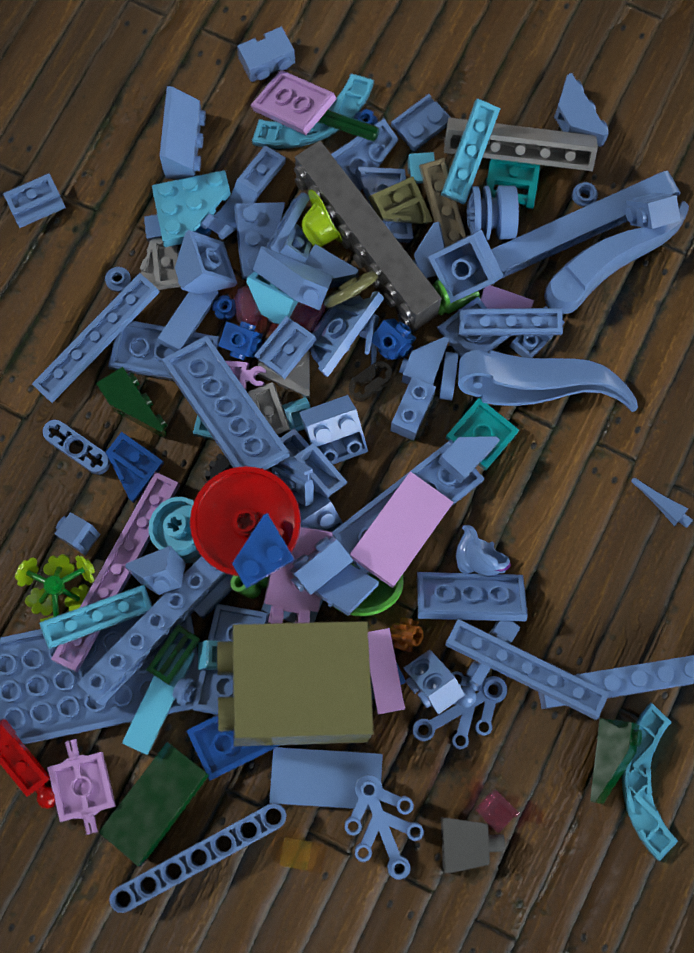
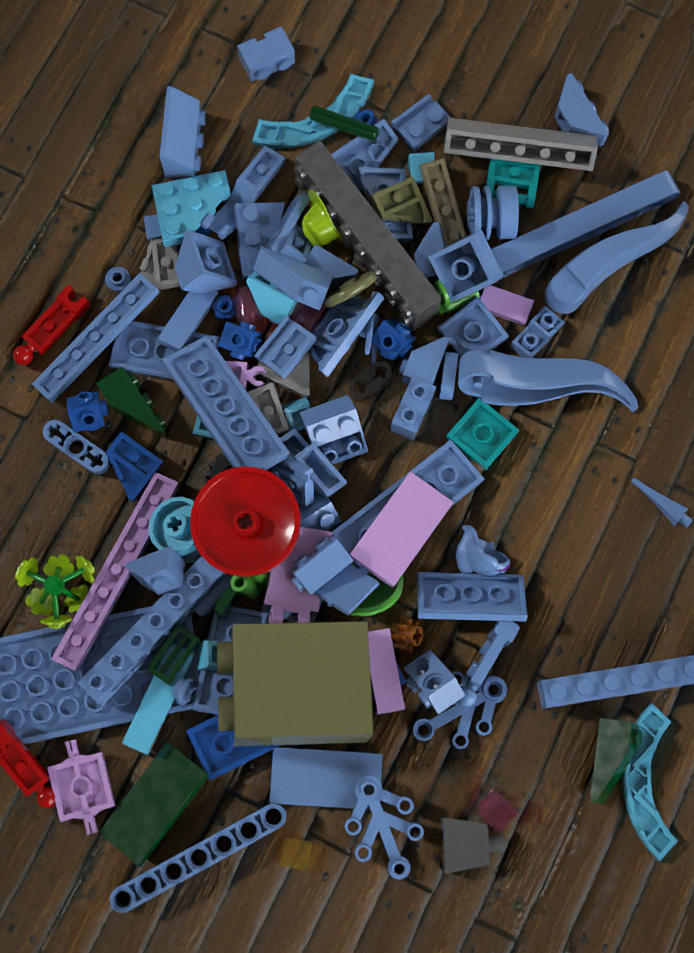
medium blue plate [3,174,66,228] -> none
medium azure tile [39,585,152,649] -> none
medium blue slope [55,512,101,556] -> none
blue wing [232,513,295,588] -> none
lavender tile [251,70,336,135] -> none
medium blue slope [438,436,500,483] -> none
medium azure tile [441,98,500,204] -> none
medium blue plate [445,619,609,720] -> none
medium blue tile [458,308,563,336] -> none
medium blue plate [572,182,598,207] -> none
medium blue brick [625,192,681,229] -> none
none -> red plate [13,285,90,365]
none -> blue brick [67,391,108,433]
none -> dark green tile [214,587,239,621]

